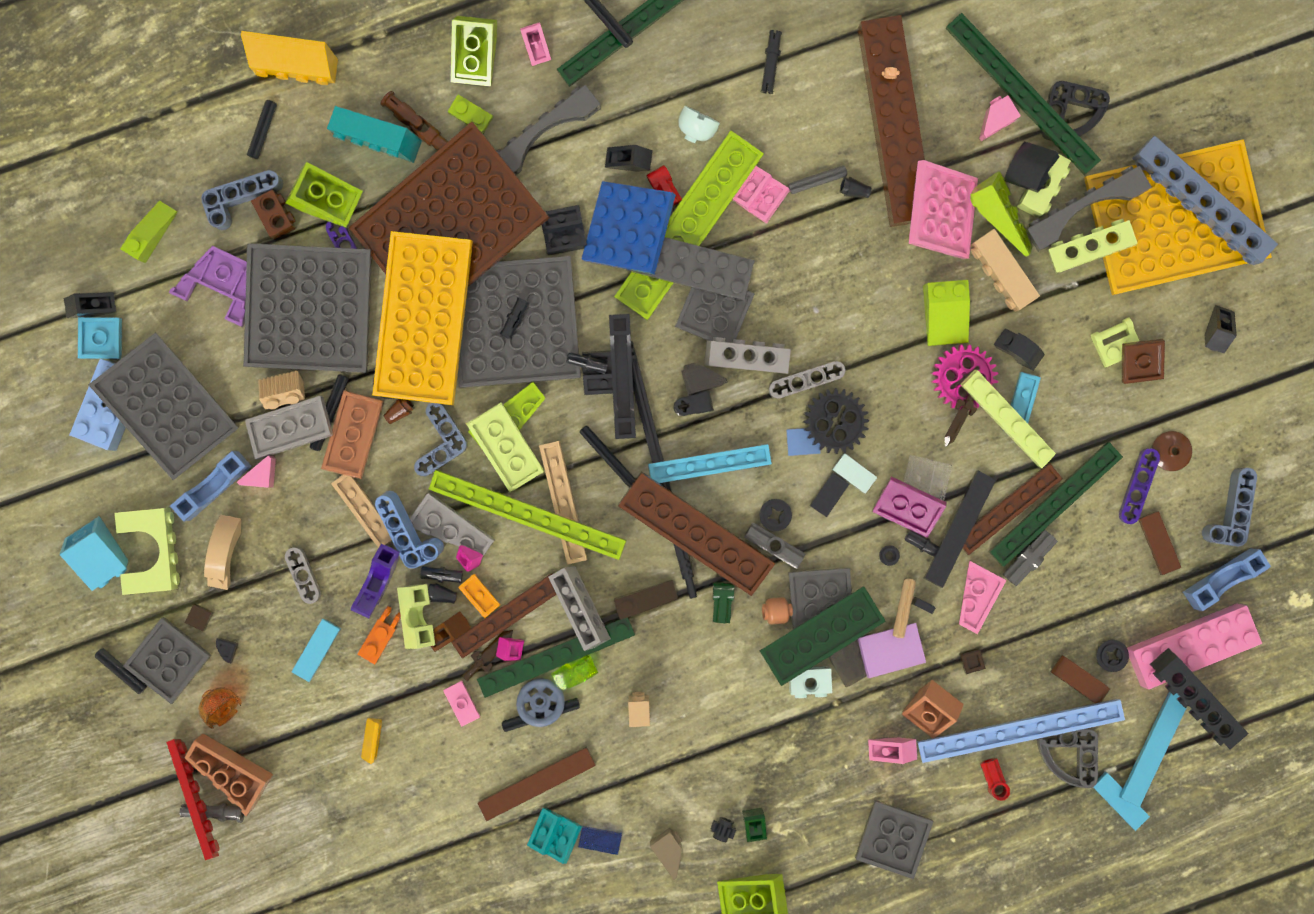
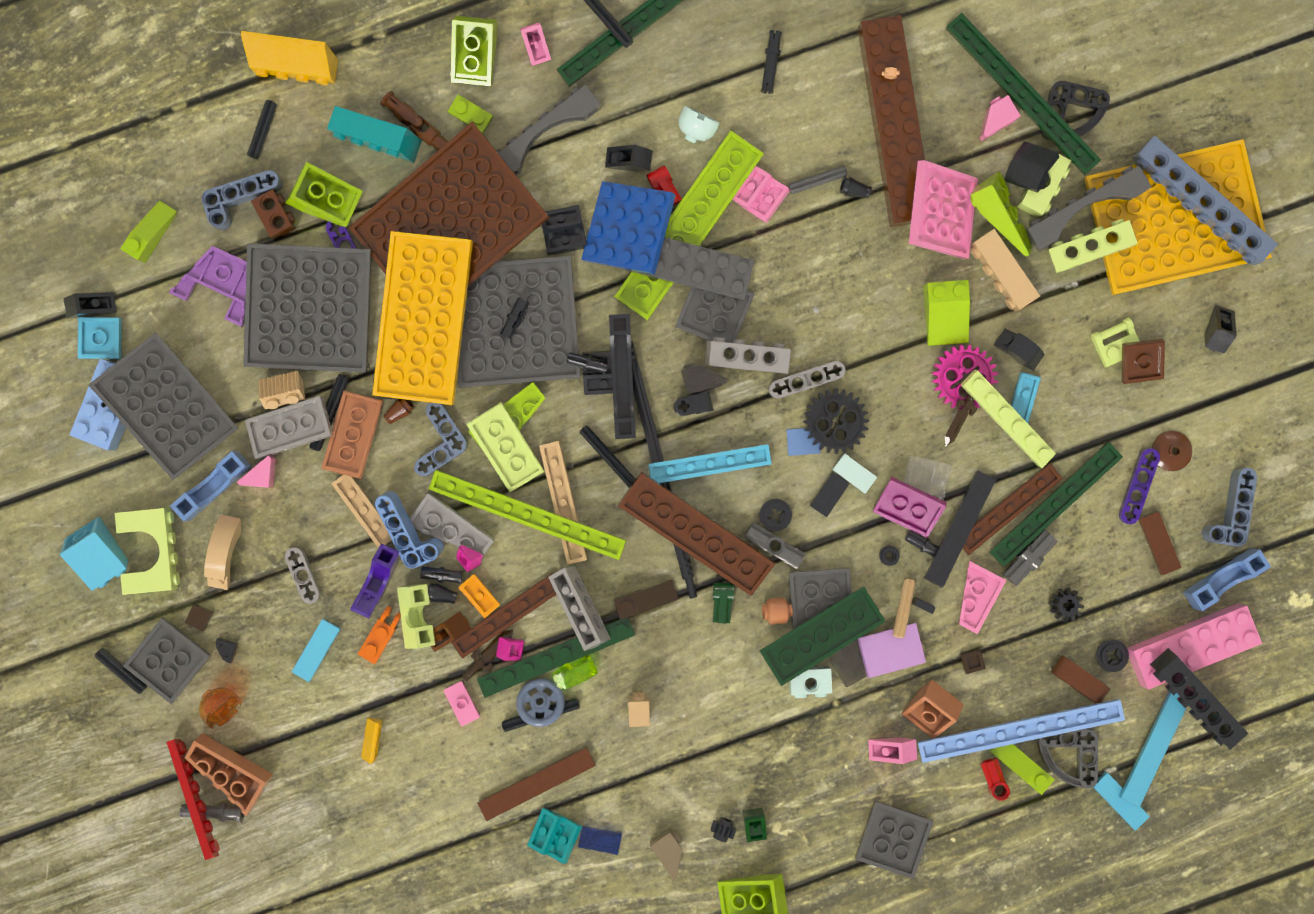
none -> lime slope [989,744,1055,795]
none -> black gear [1048,587,1084,622]

